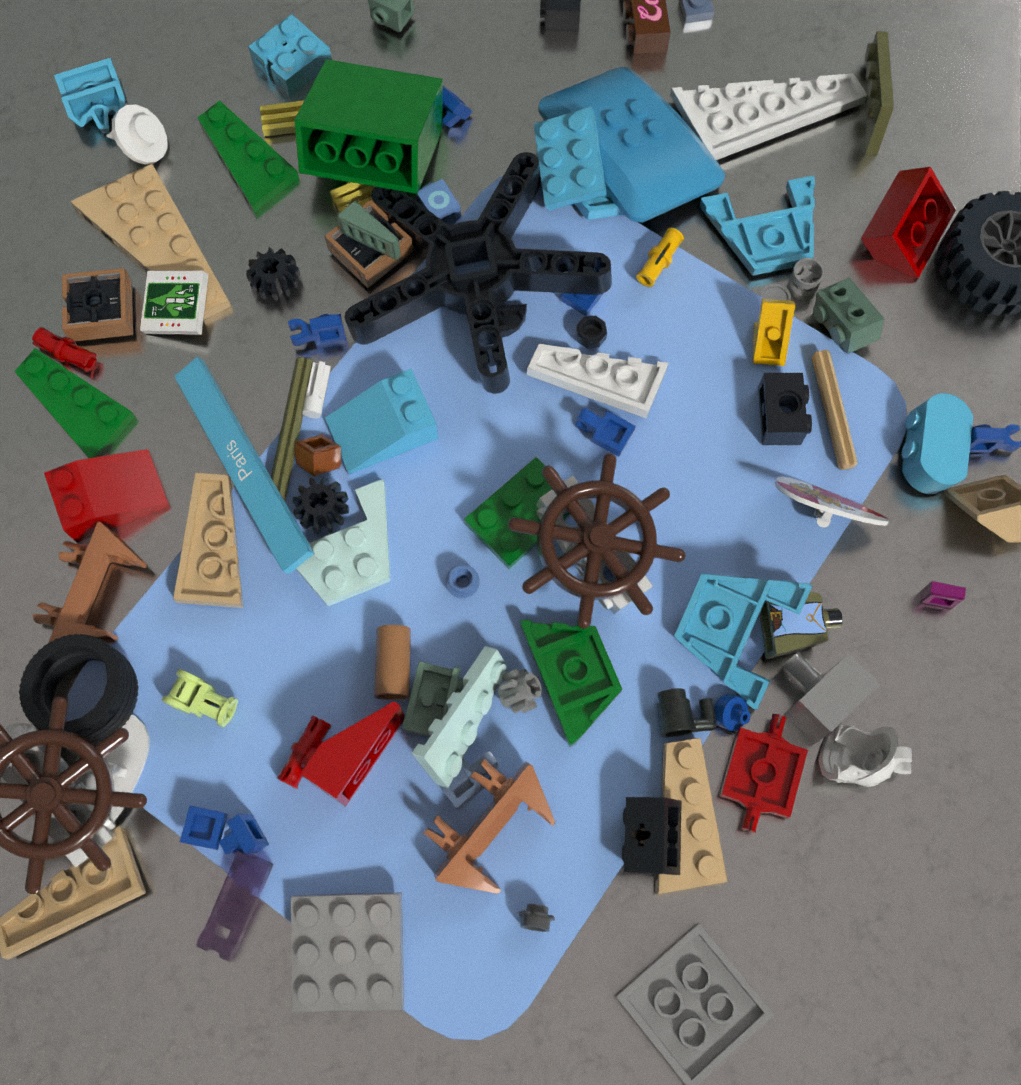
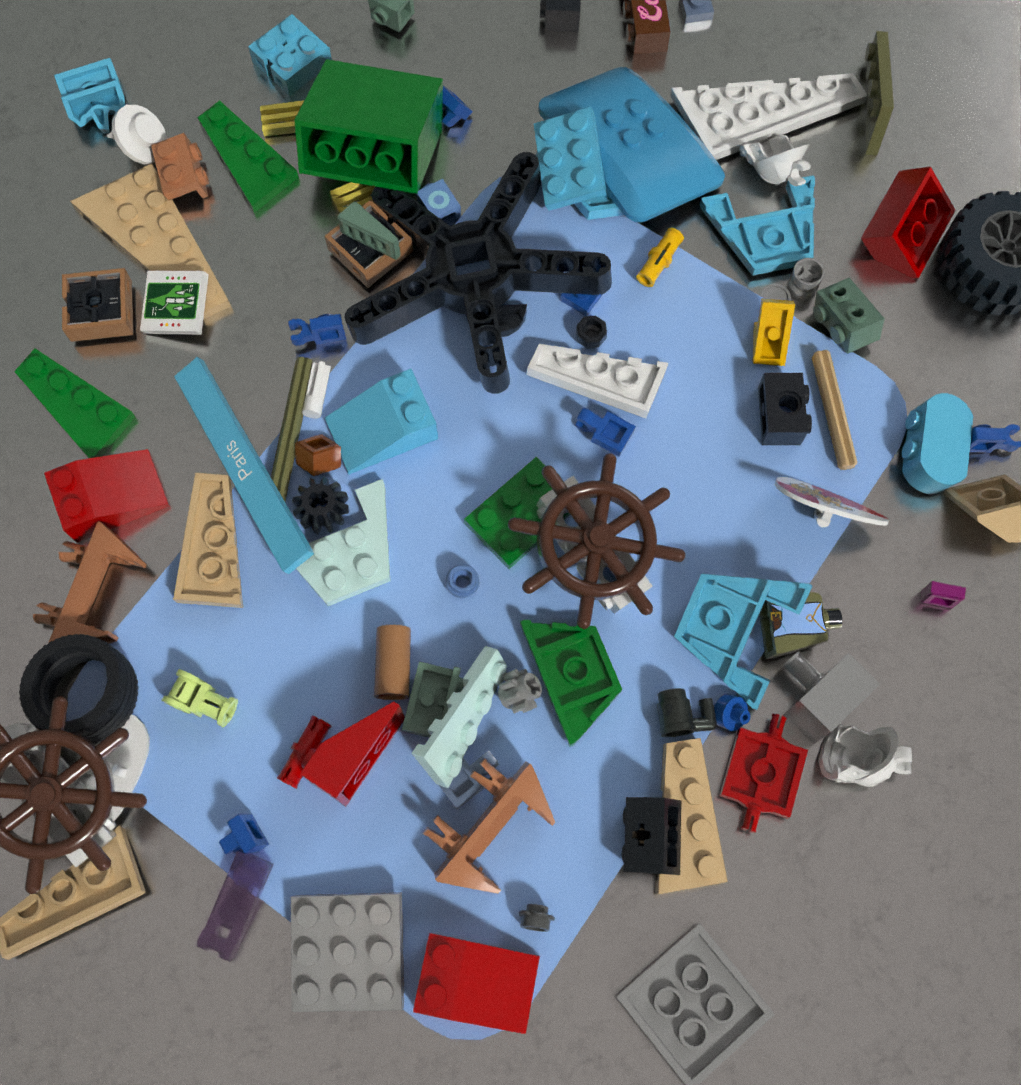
red pin [32,327,97,372] -> none
blue tile [179,806,228,850] -> none
black gear [246,247,300,302] -> none
none -> nougat bracket [151,133,209,201]
none -> red slope [413,933,540,1034]
none -> white helmet [739,135,811,186]

